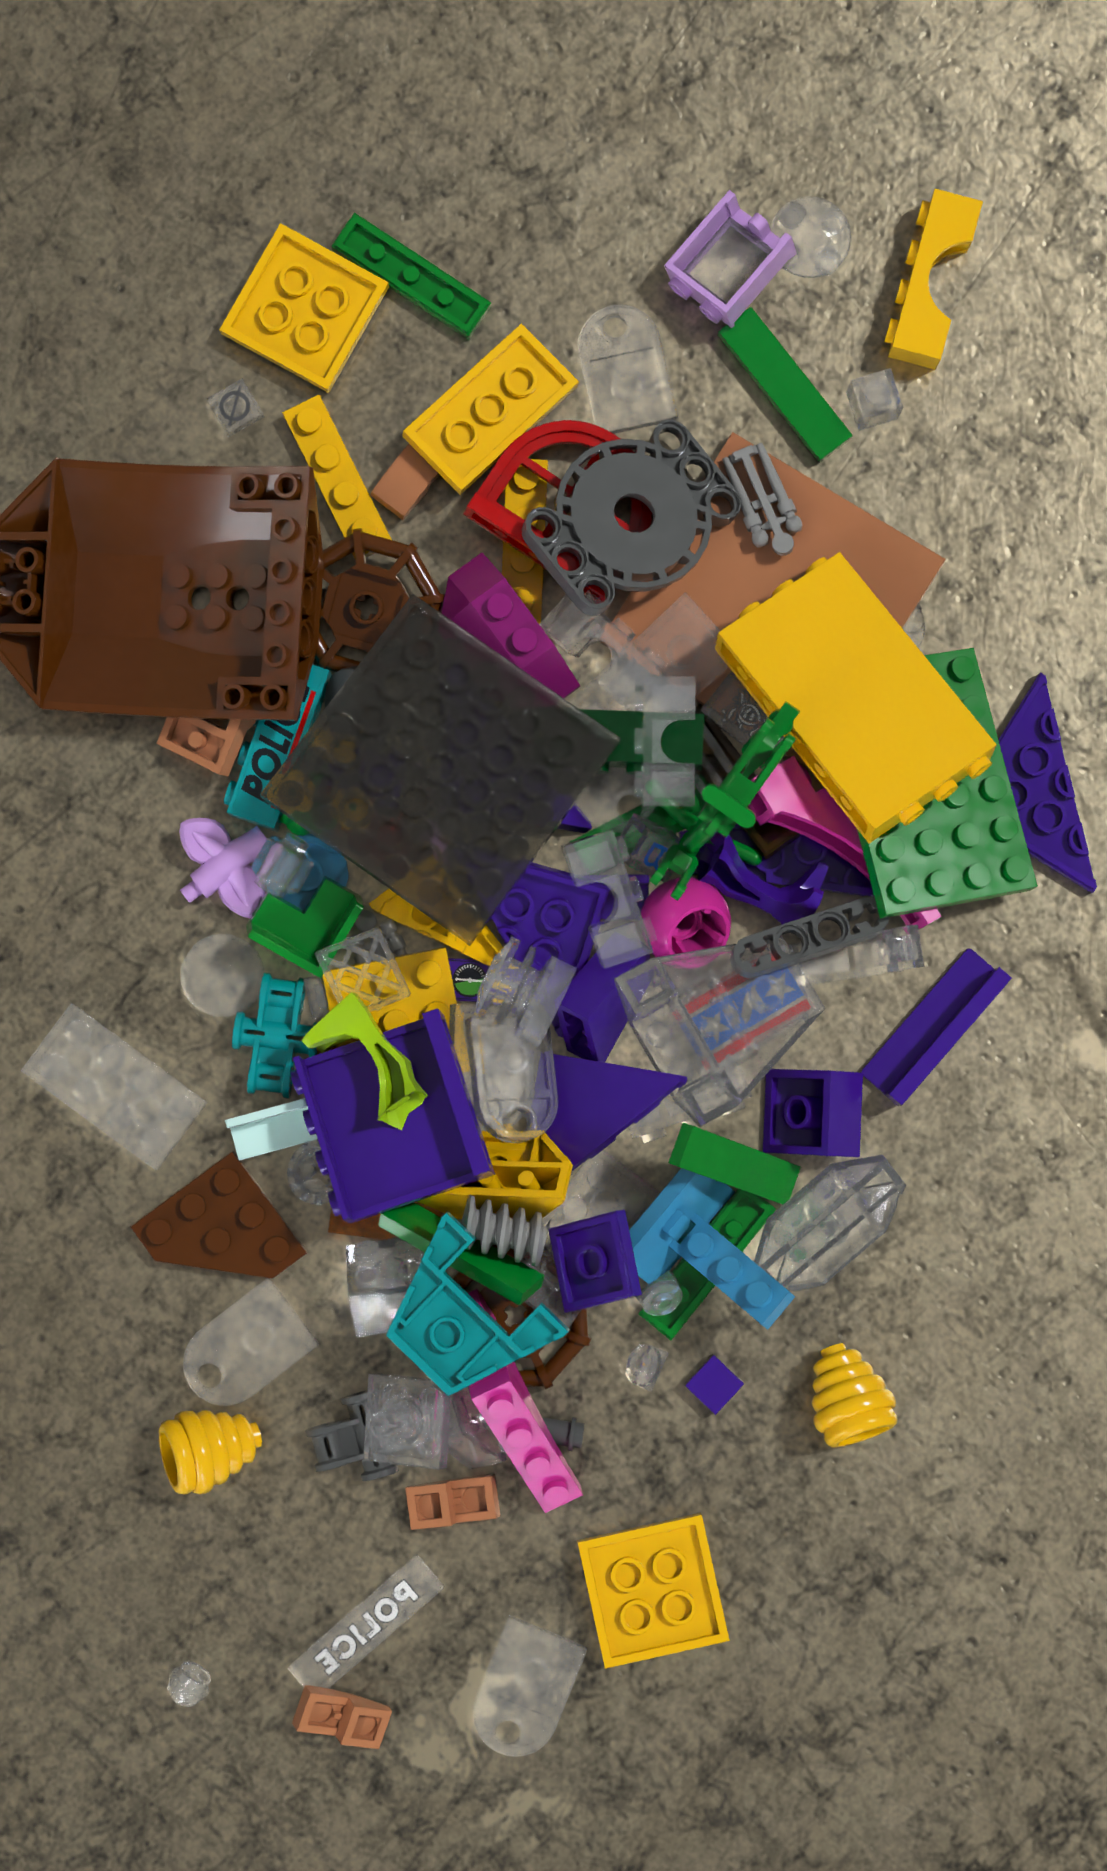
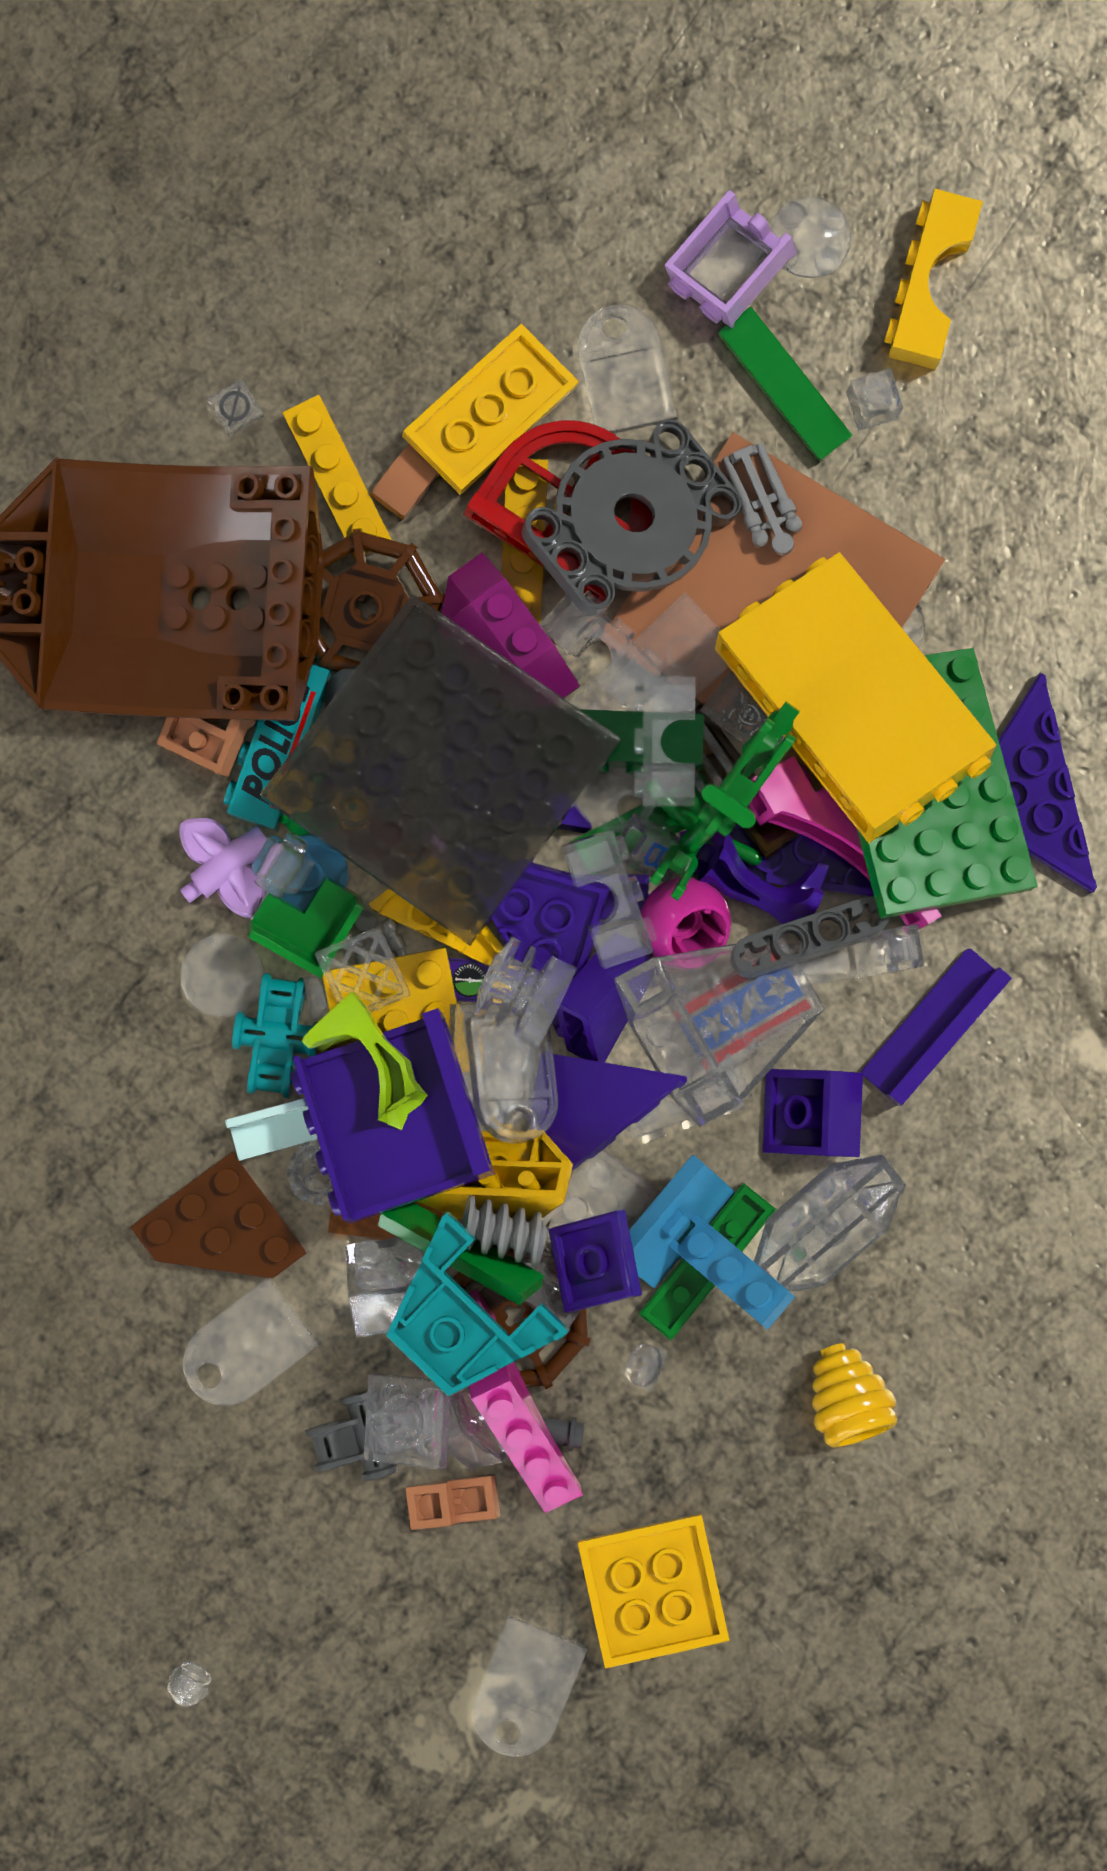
clear plate [21,1003,208,1170] -> none
yellow piece [158,1410,262,1494] -> none
yellow plate [219,223,389,393] -> none
clear tile [288,1554,444,1689] -> none
nougat slope [292,1685,392,1749] -> none
green tile [331,212,492,340] -> none
clear plate [636,1270,683,1316] -> none
green tile [668,1122,801,1206] -> none
dark purple tile [684,1354,744,1415] -> none

